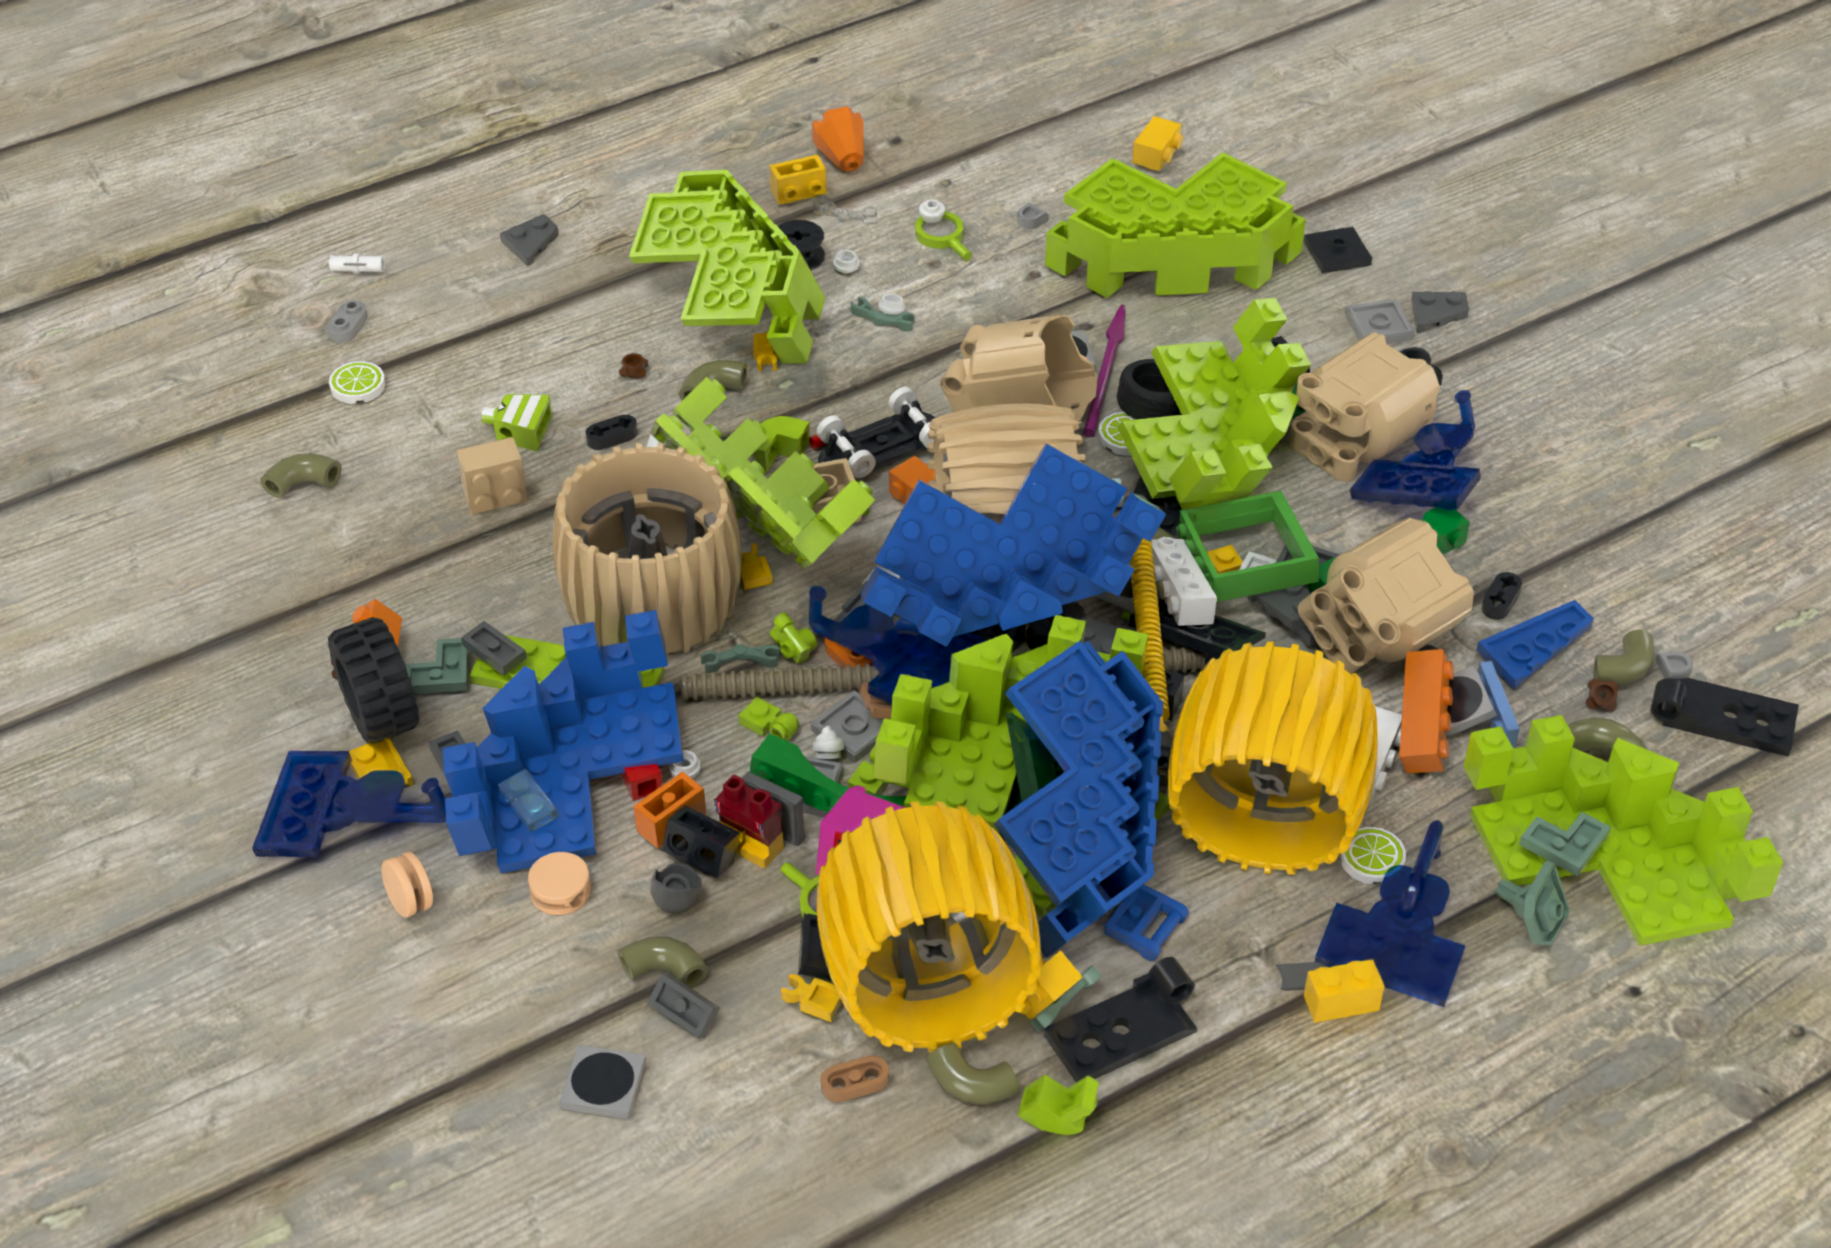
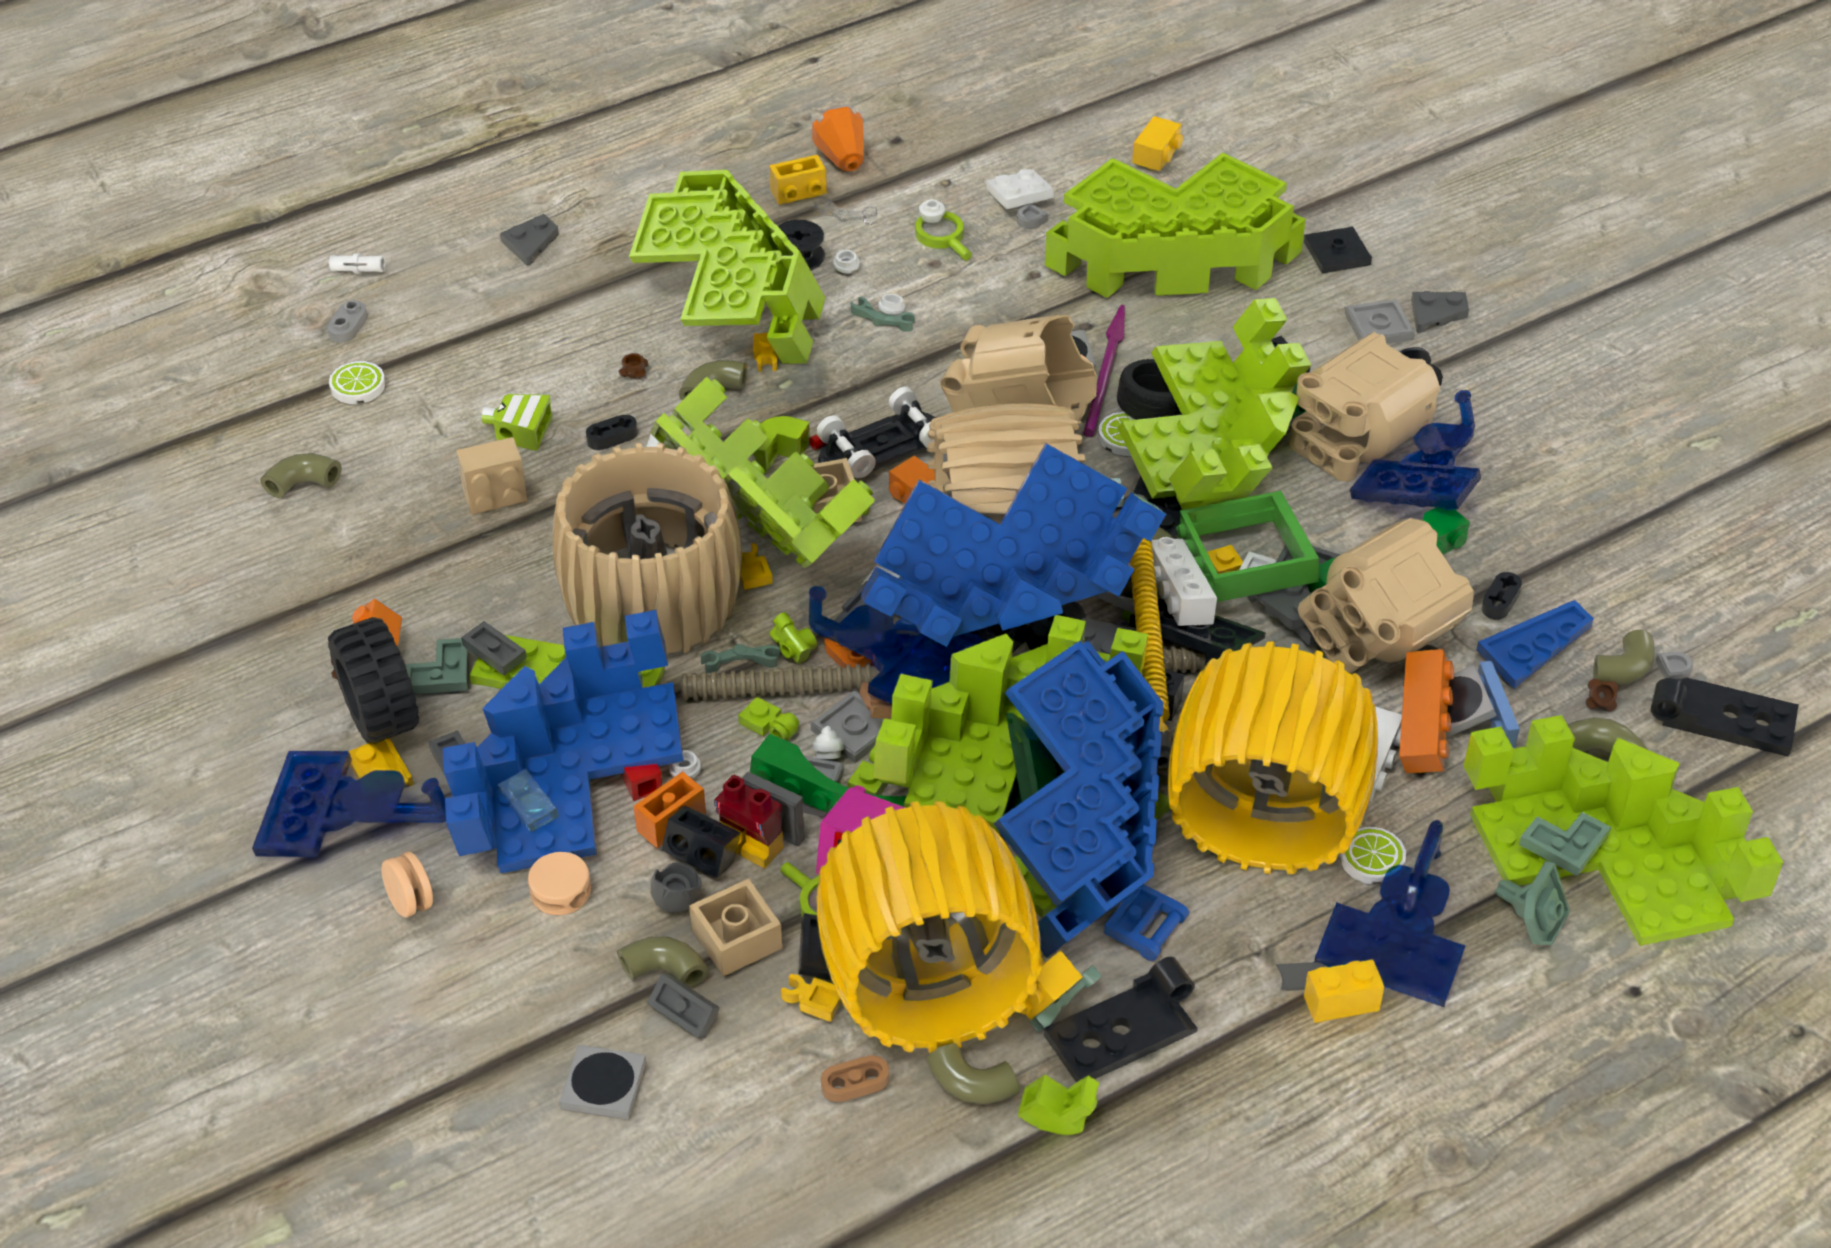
none -> tan brick [689,878,782,976]
none -> white plate [986,169,1054,209]

